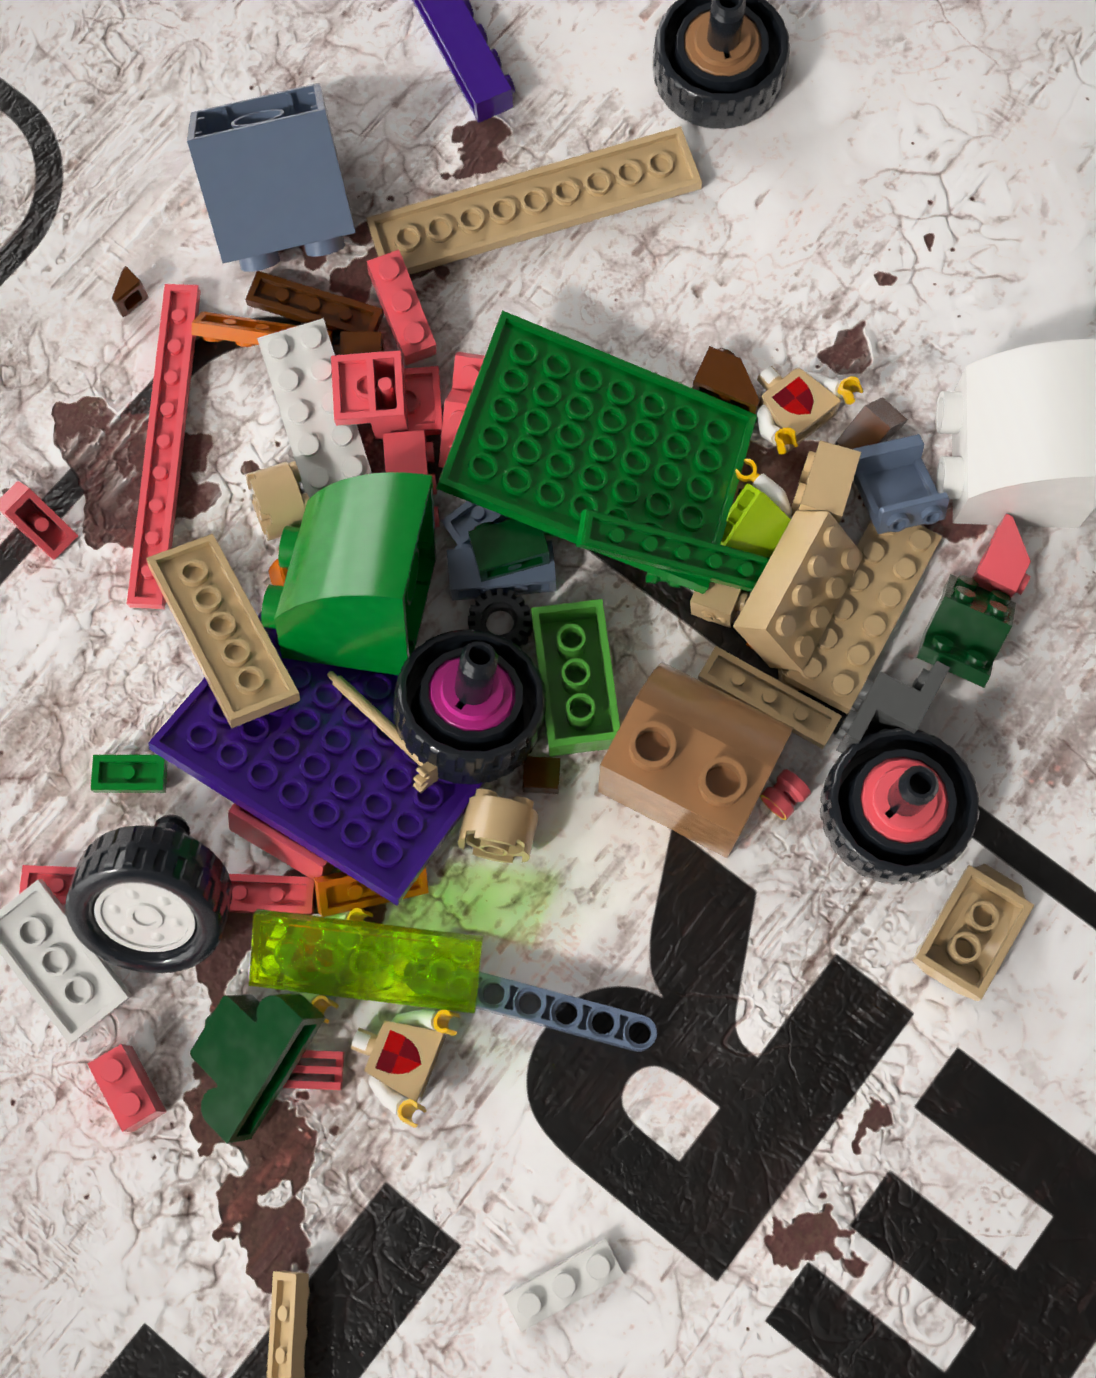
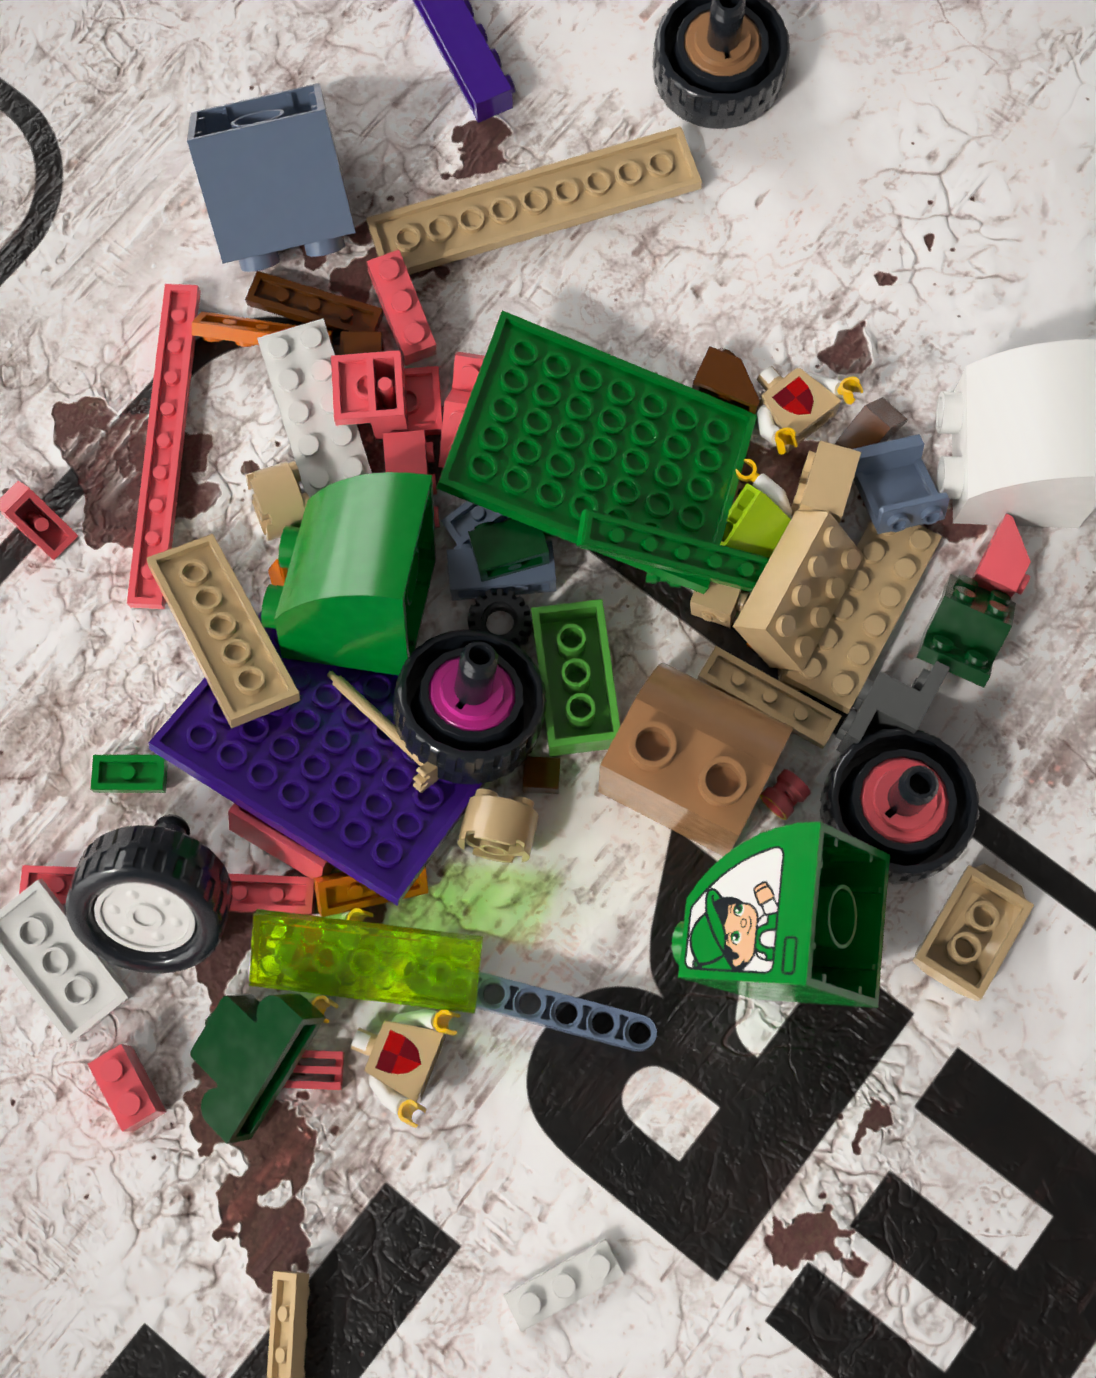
reddish brown slope [111,266,149,317] -> none
none -> green brick [672,822,890,1008]

